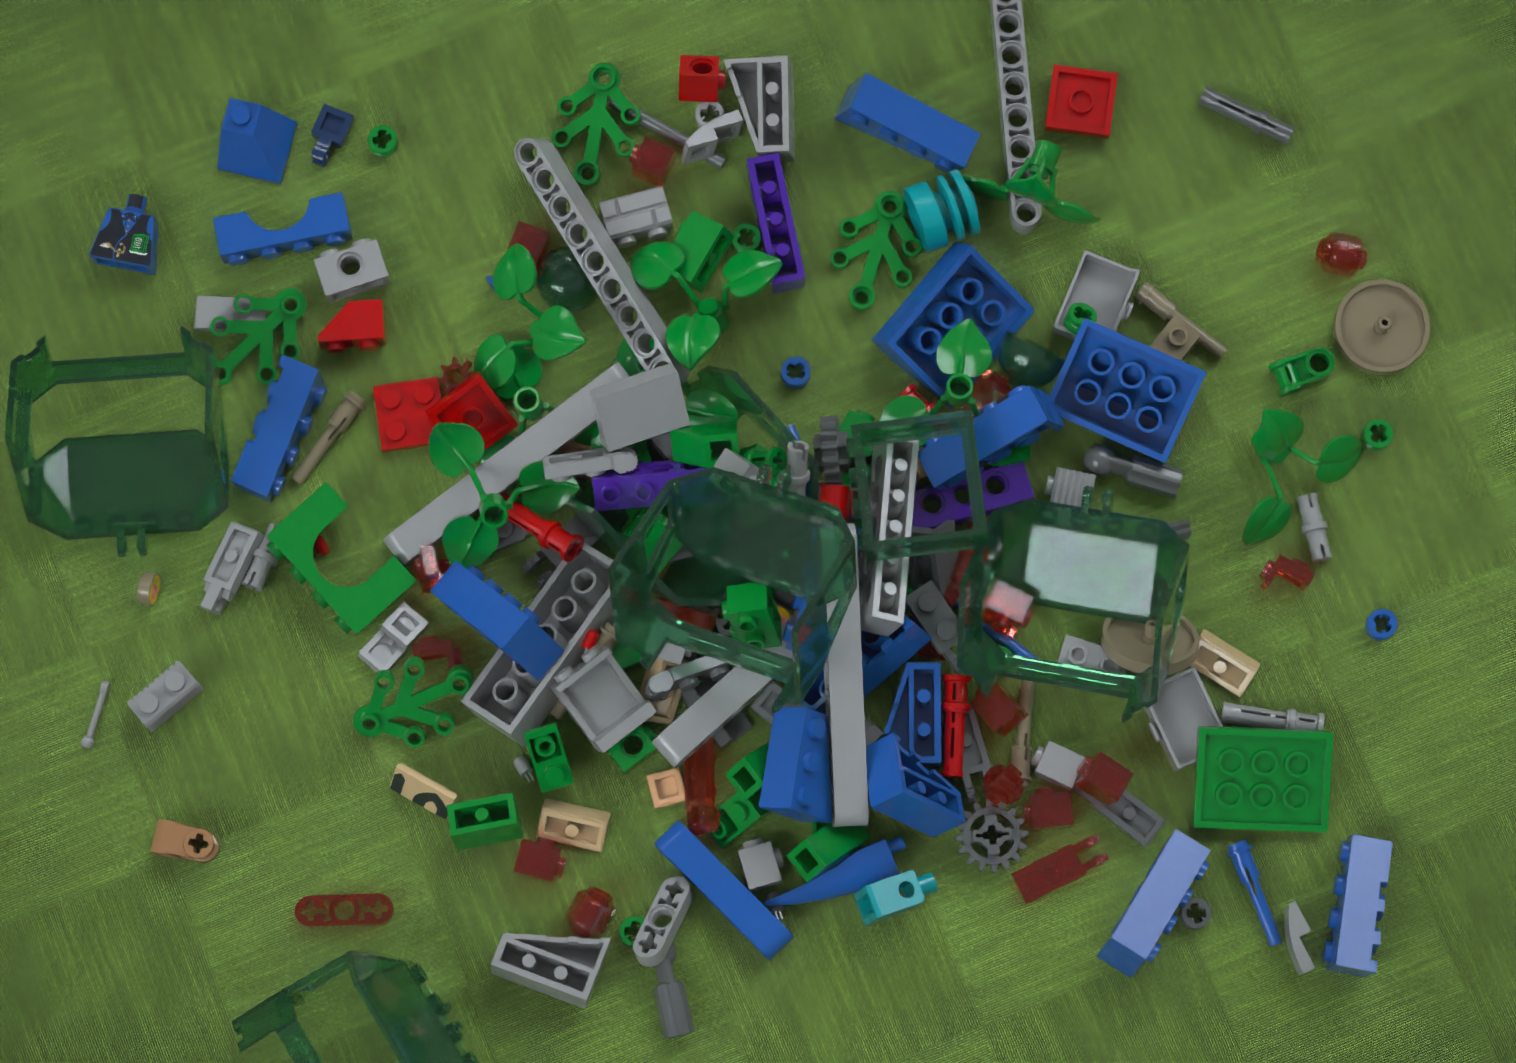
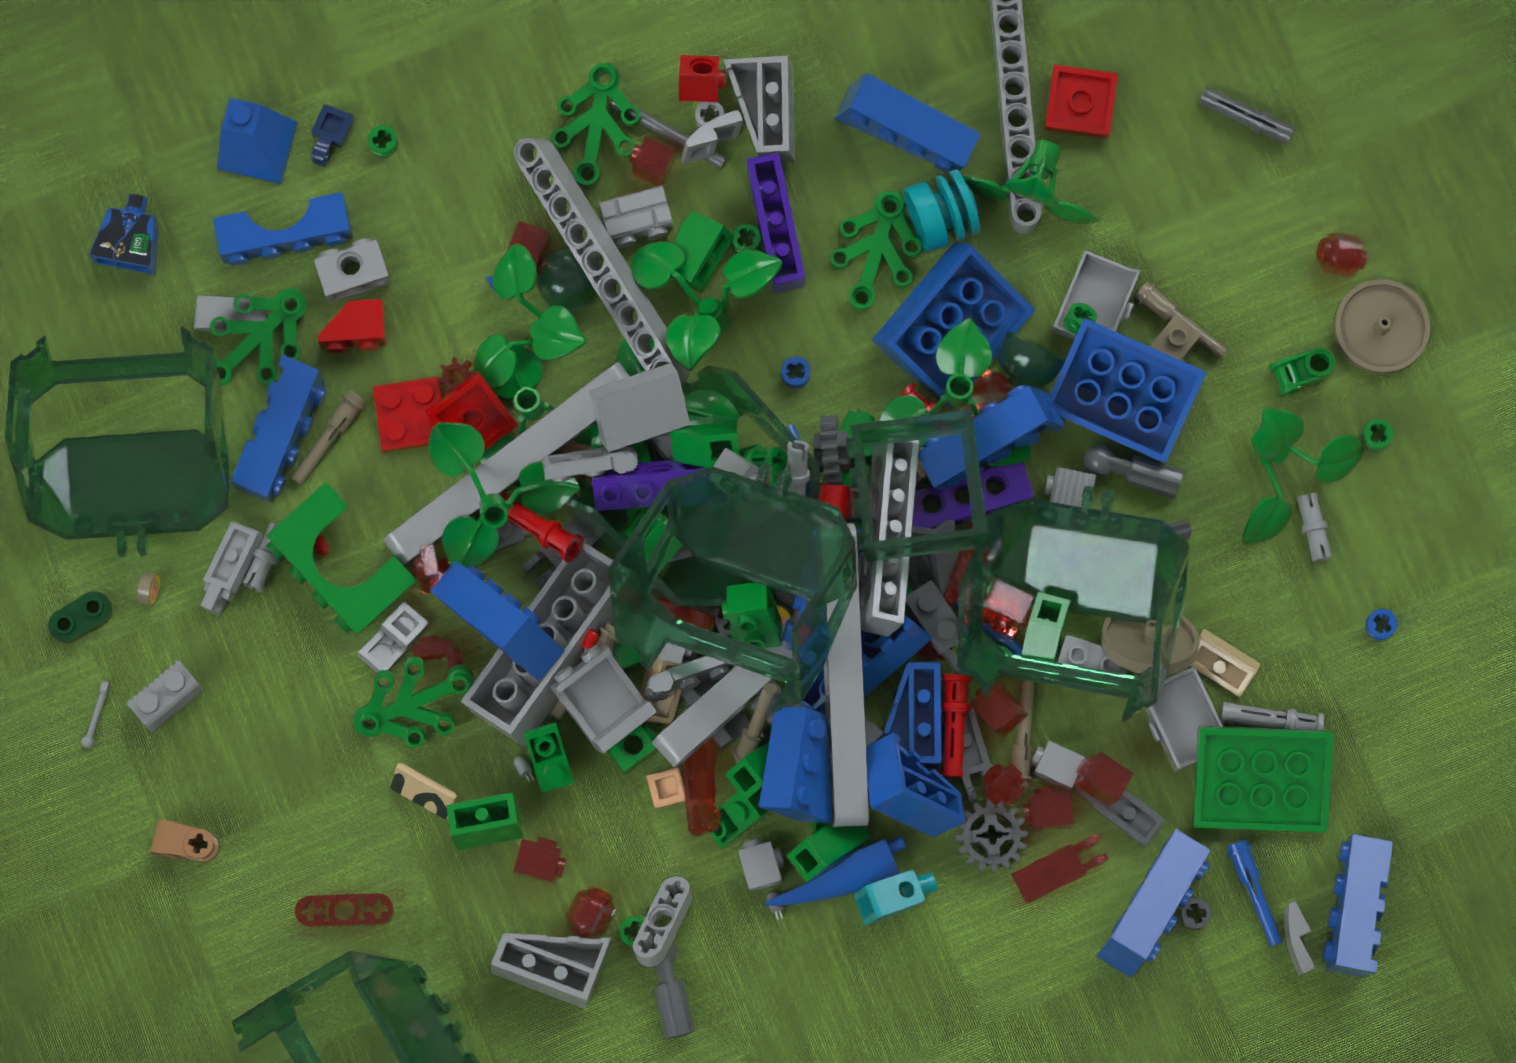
tan slope [536,798,611,852] -> none
blue beam [653,820,794,961] -> none
clear red bracket [1259,554,1315,591] -> none
none -> dark green plate [48,591,113,644]
none -> dark tan pin [733,683,777,763]
none -> slope [1019,592,1070,676]

